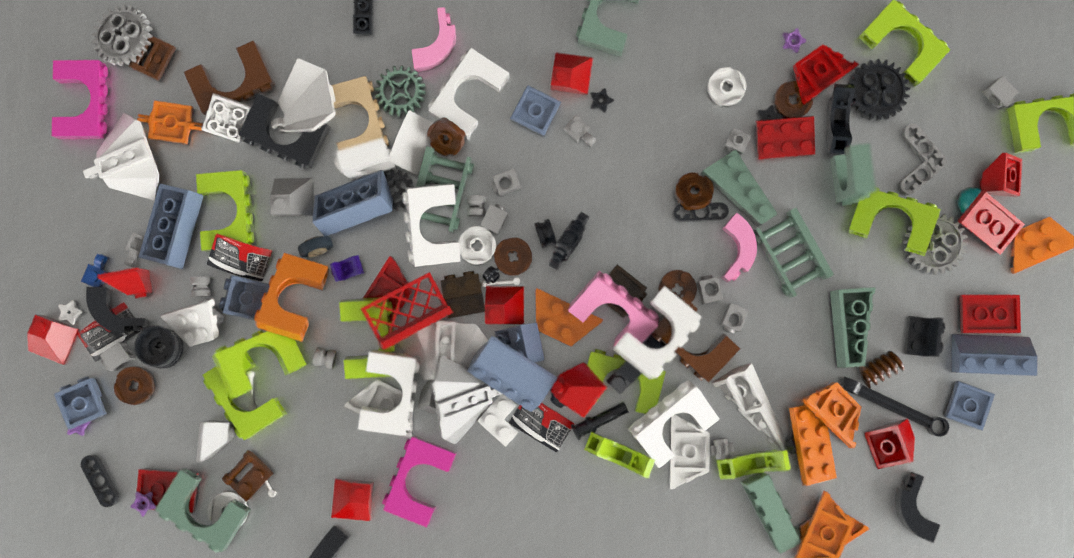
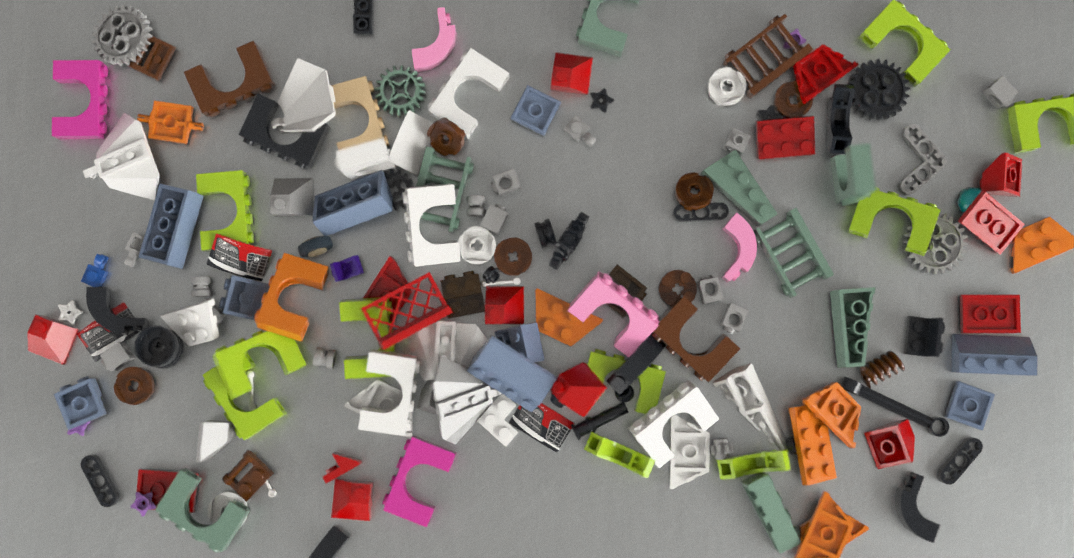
red slope [98,268,153,299] -> none
white tile [202,93,251,142] -> none
white arch [613,287,701,379] -> none
none -> red slope [322,452,363,483]
none -> black plate [615,385,634,402]
none -> reddish brown fence [723,14,813,99]
none -> black beam [937,437,983,485]

